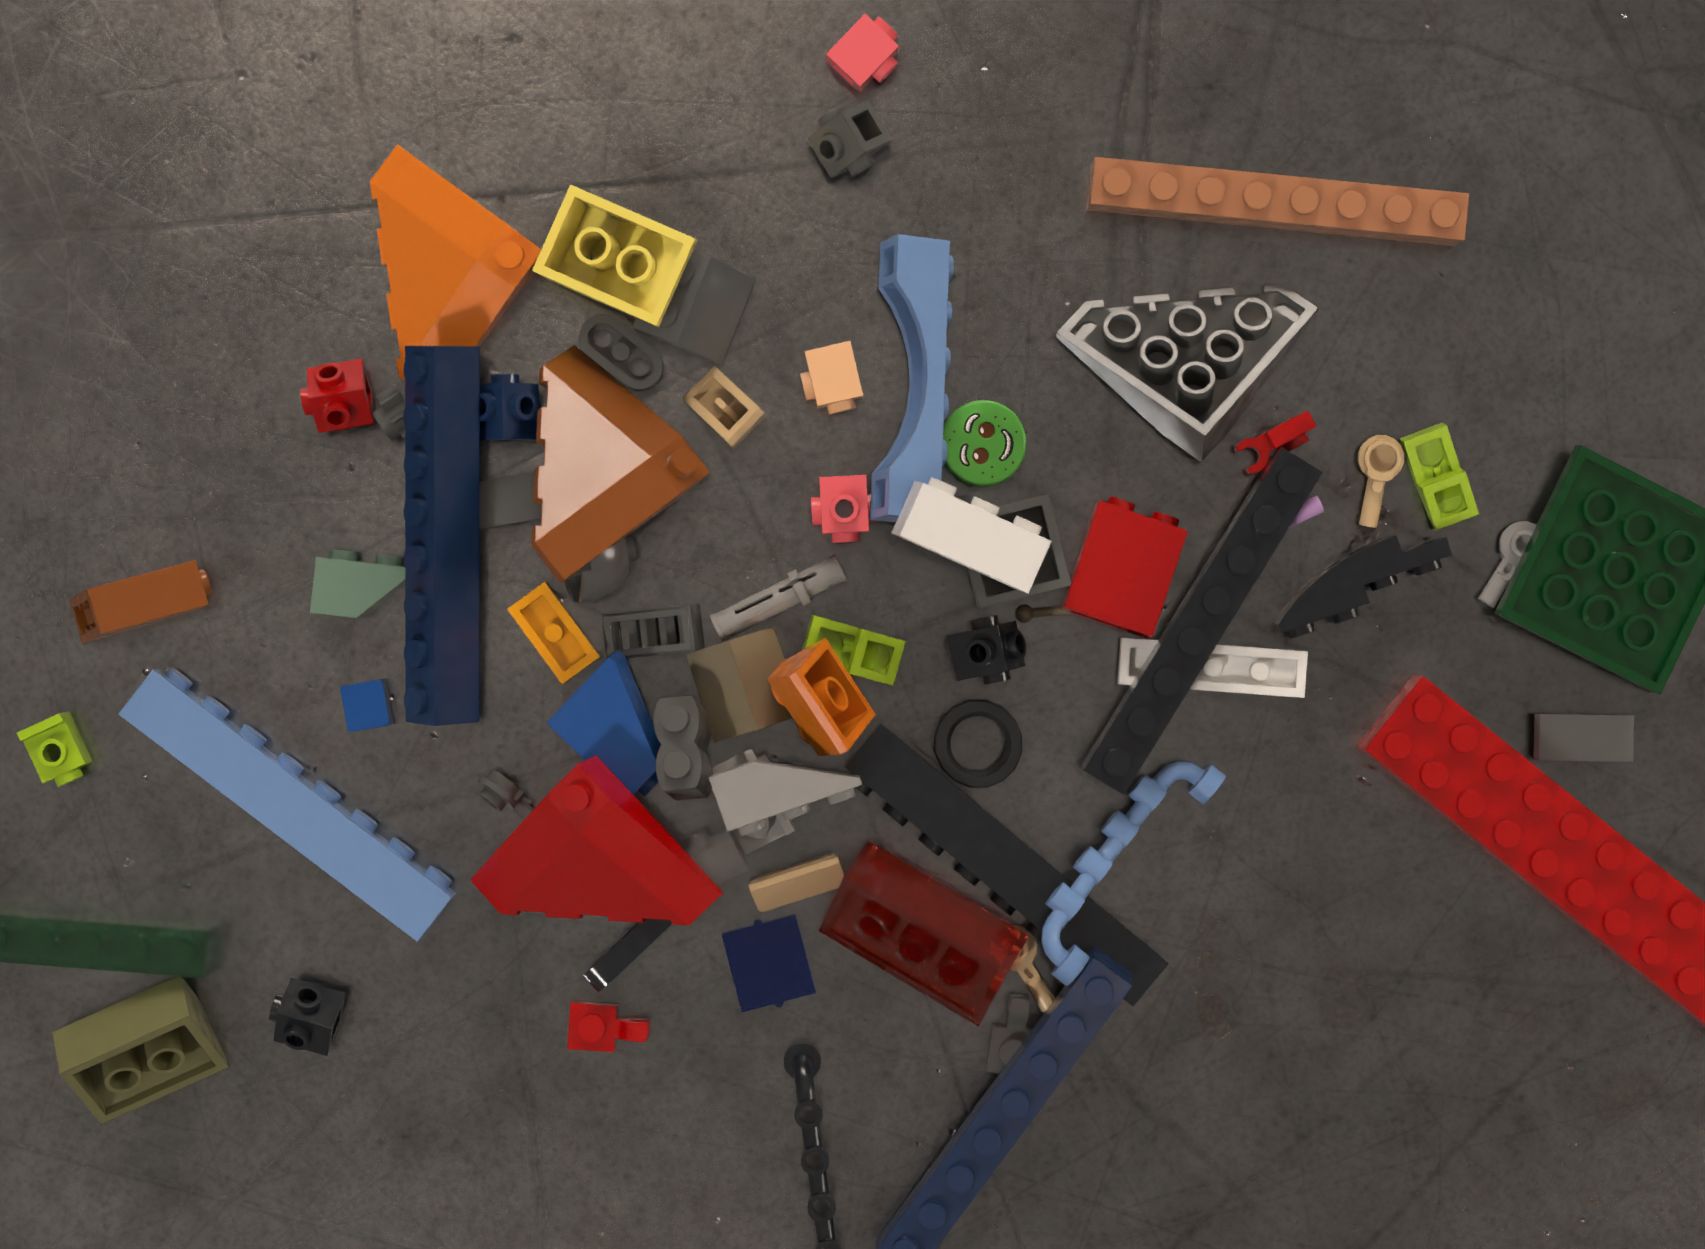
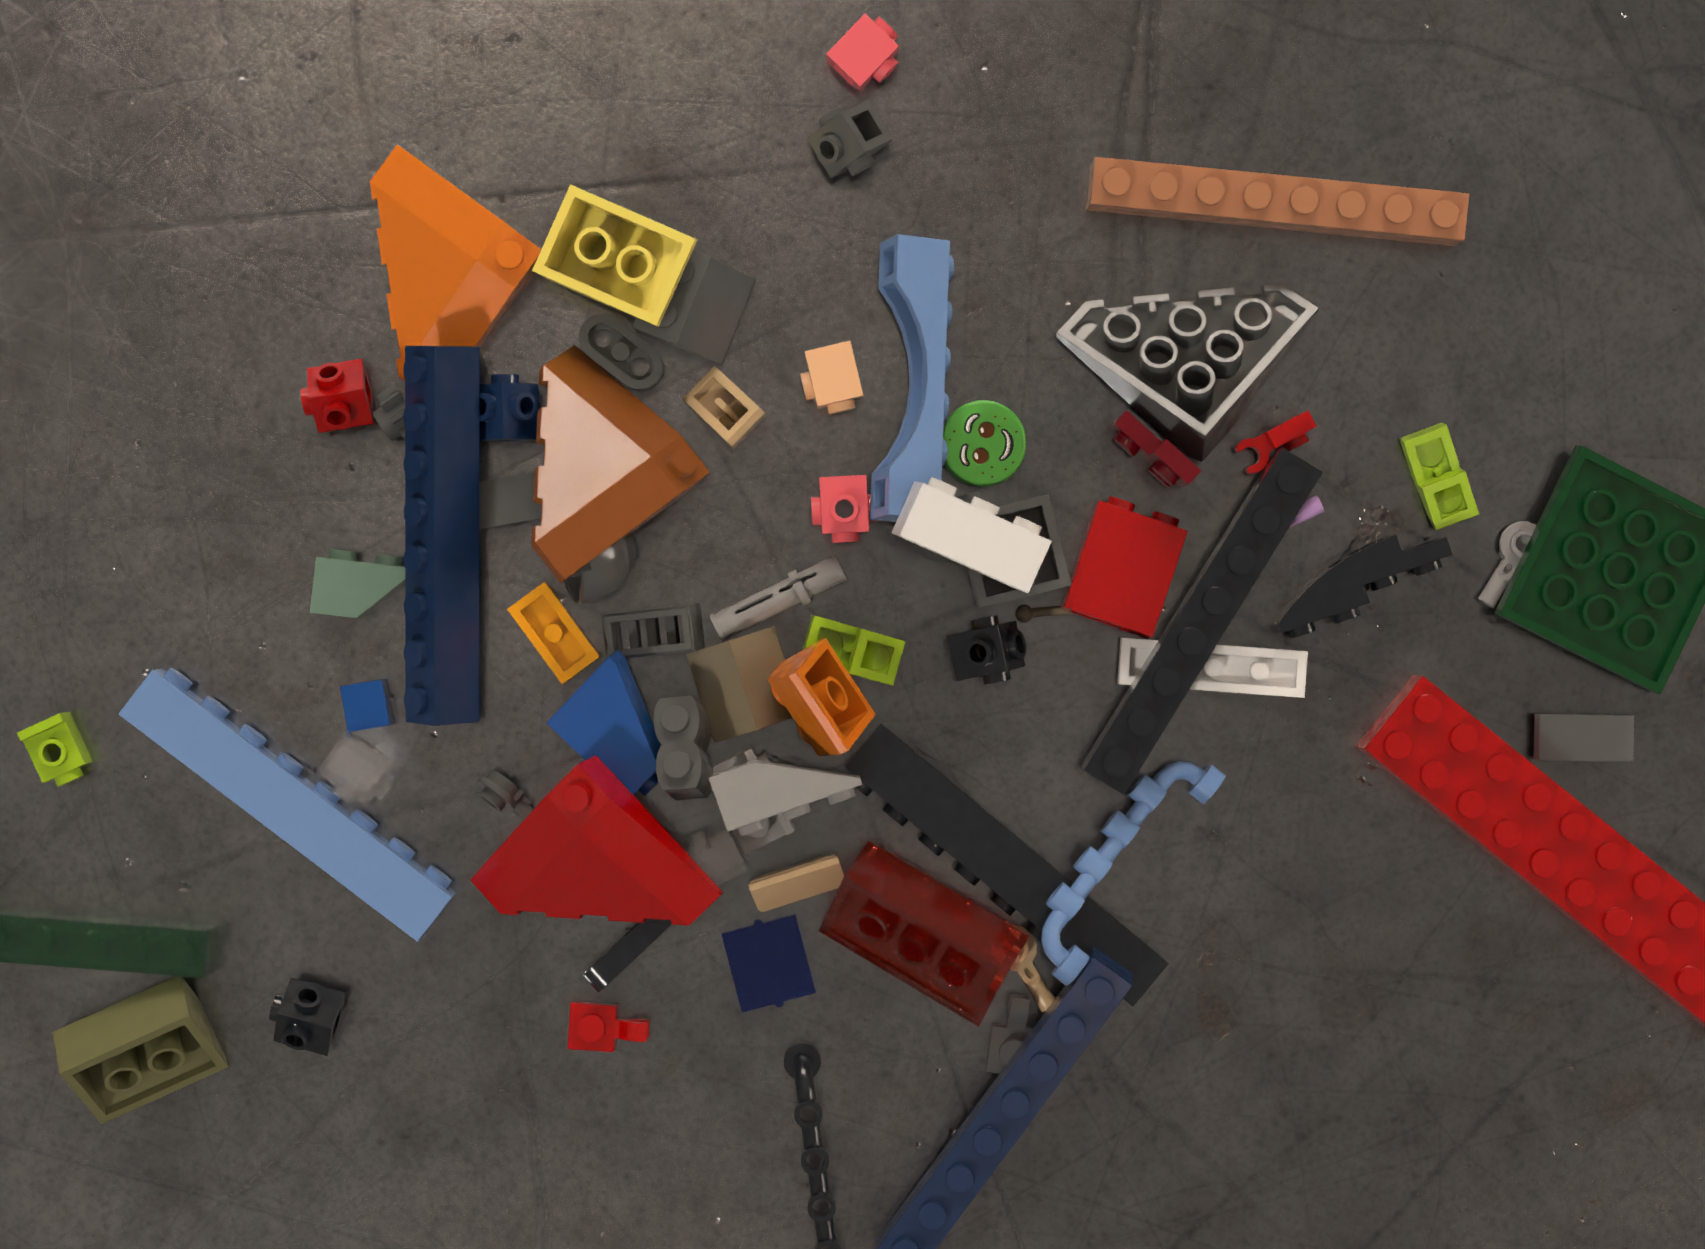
dark orange slope [69,560,211,645] -> none
black tyre [934,700,1022,788] -> none
tan plate [1358,435,1404,528] -> none
none -> clear brick [319,729,395,806]
none -> dark red plate [1111,410,1201,488]

